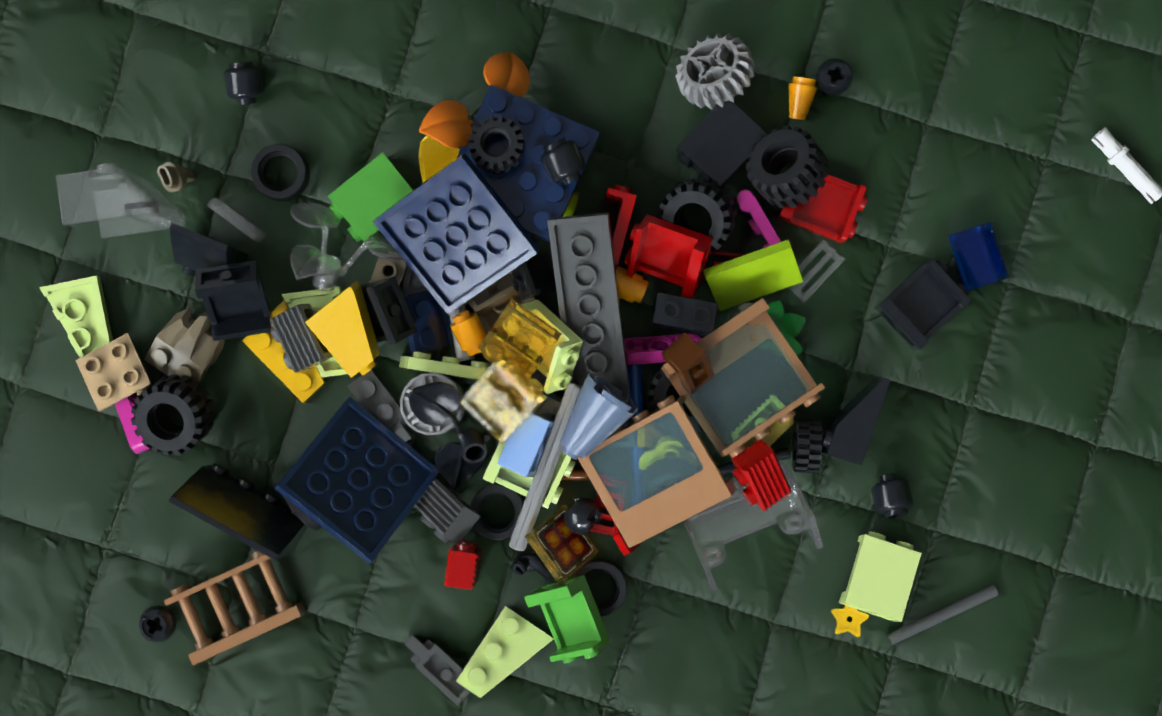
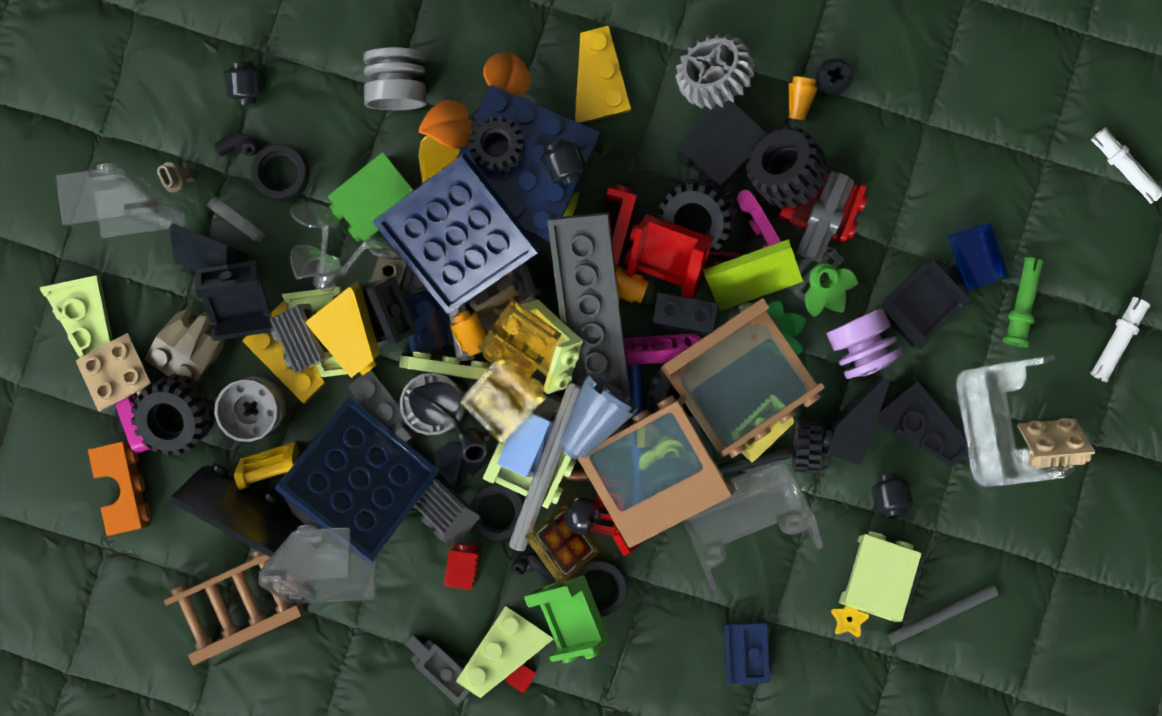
black piece [138,605,177,643] -> none
reddish brown plate [661,333,714,395] -> none
red brick [731,439,792,511] -> none
none -> orange arch [88,441,151,536]
none -> black arm [214,132,259,157]
none -> light grey wheel [214,376,286,442]
none -> yellow plate [234,441,300,490]
none -> clear windscreen [259,525,376,603]
none -> light grey wheel [363,47,426,111]
none -> red piece [505,664,536,693]
none -> yellow wing [575,26,631,124]
none -> dark blue plate [723,622,770,685]
none -> dark grey piece [796,171,854,263]
none -> bright green plate [805,263,858,317]
none -> lavender wheel [826,308,904,379]
none -> black wing [877,381,974,468]
none -> clear windscreen [956,355,1075,487]
none -> bright green pin [1002,257,1044,348]
none -> tan hinge [1018,418,1095,469]
none -> white pin [1090,297,1151,382]

